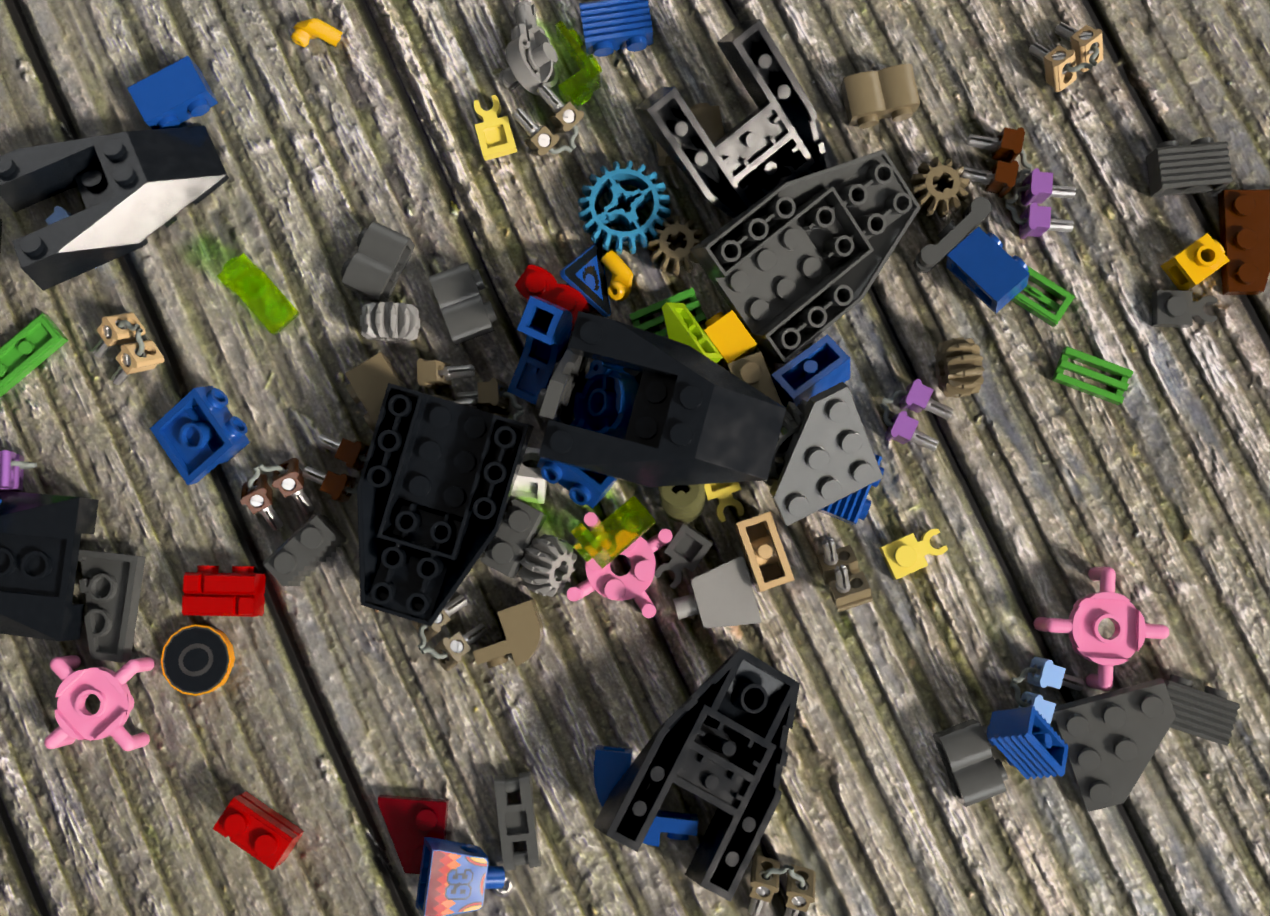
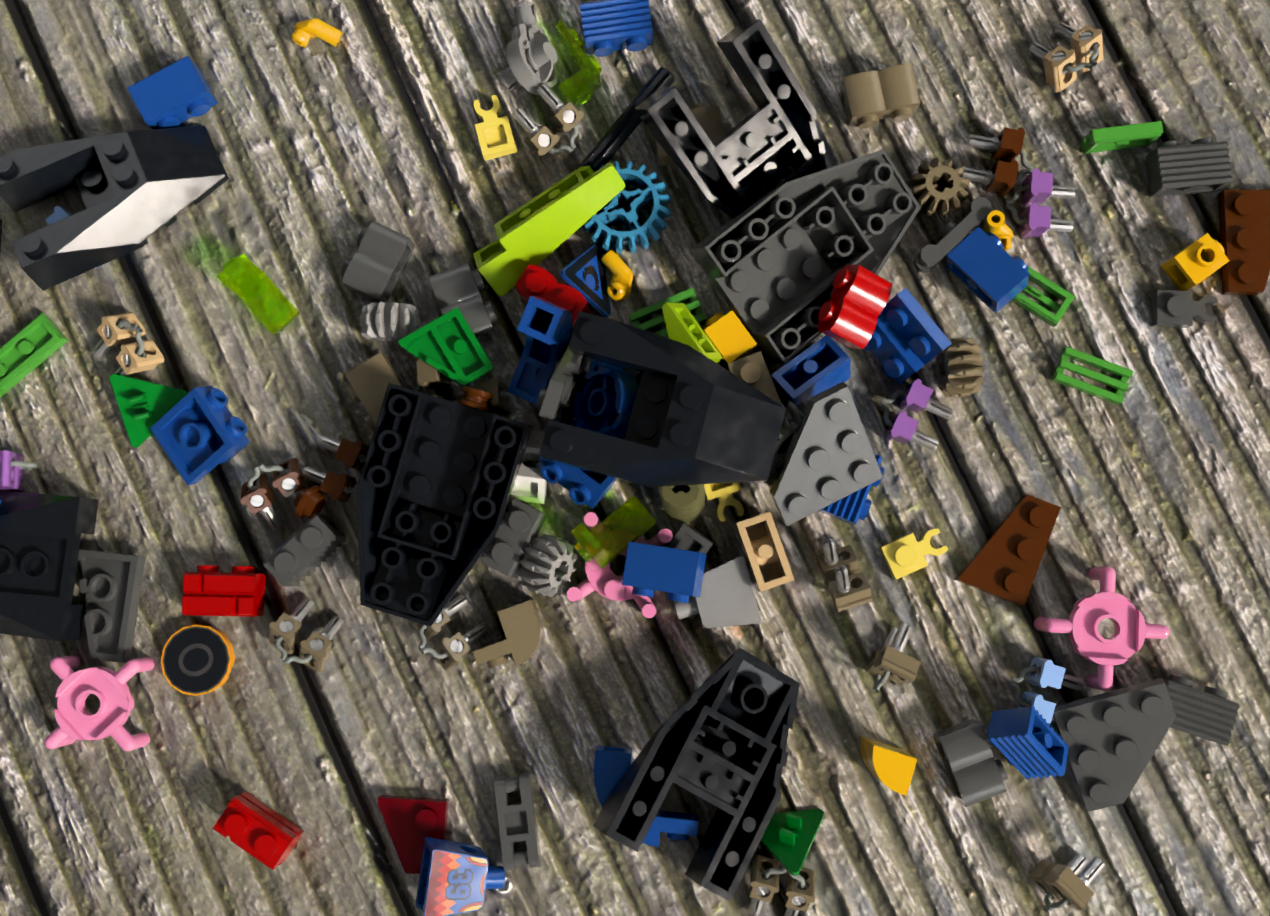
dark tan gear [647,215,703,276] -> none
none -> green piece [109,374,188,448]
none -> piece [269,597,344,672]
none -> reddish brown plate [294,485,327,519]
none -> green wing [398,307,495,387]
none -> reddish brown bush [458,386,494,412]
none -> lime wedge [473,162,625,296]
none -> black axle [577,67,674,172]
none -> blue brick [622,541,707,603]
none -> green piece [760,809,824,876]
none -> red brick [817,265,892,349]
none -> yellow brick [860,736,917,796]
none -> blue plate [864,288,952,385]
none -> dark tan piece [865,623,921,692]
none -> reddish brown wing [954,494,1061,606]
none -> yellow arm [983,210,1014,251]
none -> dark tan piece [1028,853,1105,914]
none -> bright green tile [1080,121,1164,154]

